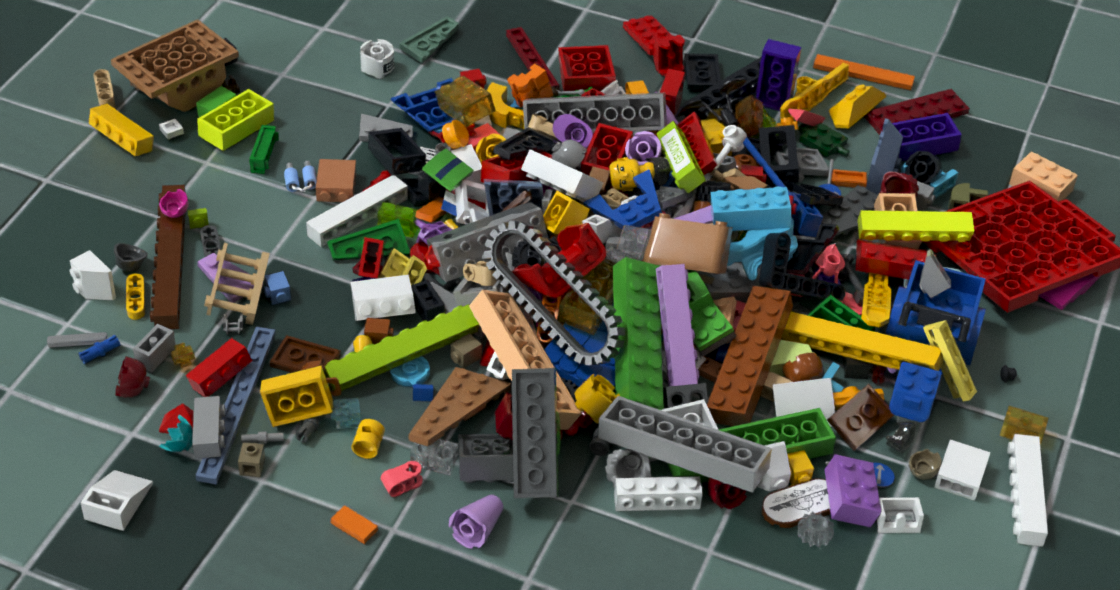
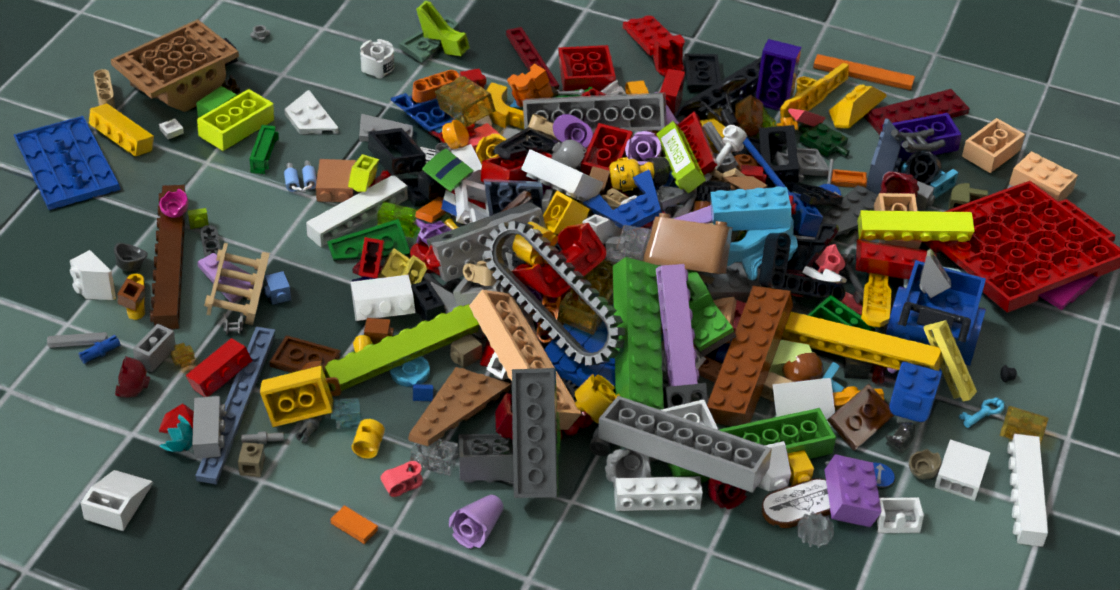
none -> blue piece [14,116,120,210]
none -> dark orange brick [118,278,145,312]
none -> light grey plate [250,25,270,40]
none -> white wing [285,90,339,134]
none -> neon yellow brick [348,154,379,192]
none -> orange beam [412,70,460,103]
none -> lime arch [416,1,470,56]
none -> yellow brick [512,222,558,266]
none -> light grey axle [703,122,738,166]
none -> white slope [802,266,847,283]
none -> dark grey piece [891,128,945,153]
none -> medium azure piece [959,397,1005,428]
none -> light nougat brick [962,118,1025,173]

